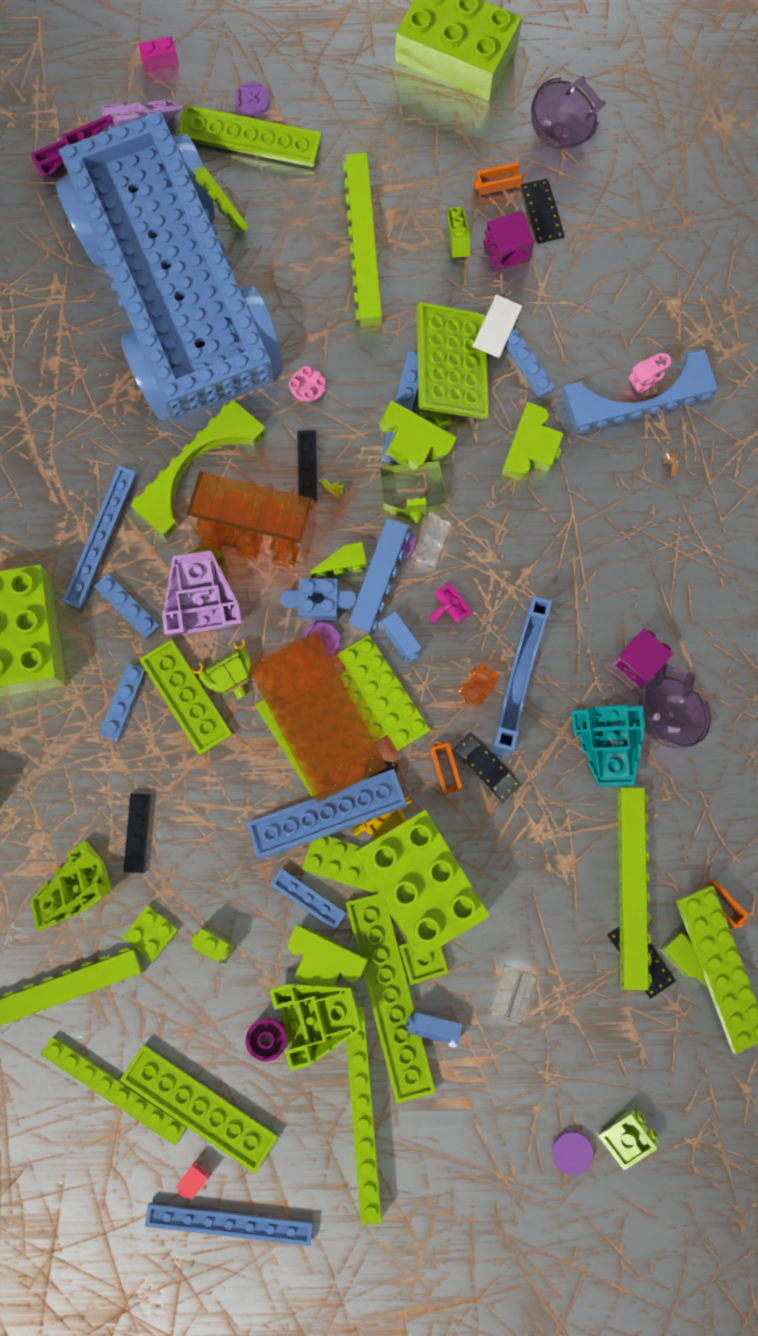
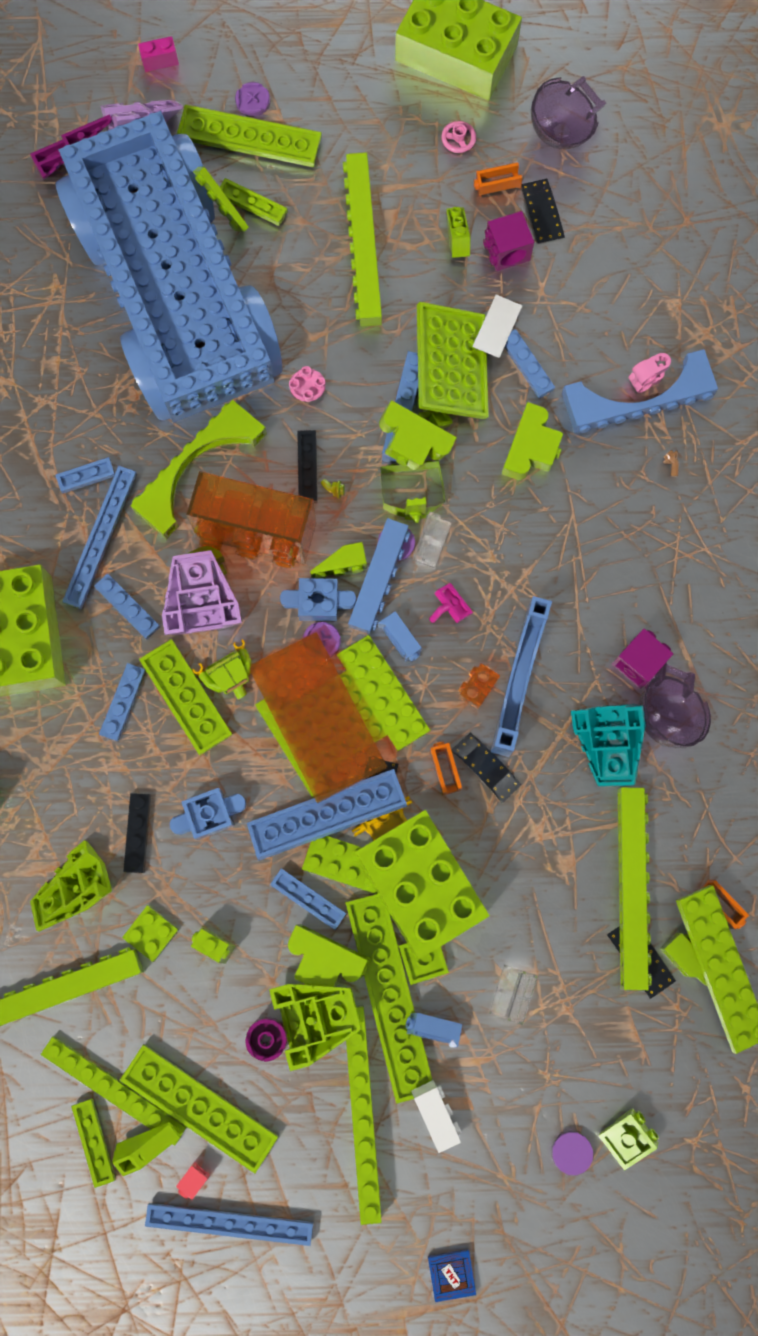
none -> medium blue plate [56,457,115,494]
none -> lime plate [71,1098,116,1188]
none -> lime slope [112,1122,180,1176]
none -> medium blue brick [170,788,246,840]
none -> lime plate [220,178,288,226]
none -> white brick [411,1080,461,1153]
none -> tile [428,1249,476,1302]
none -> bright pink piece [441,121,476,153]

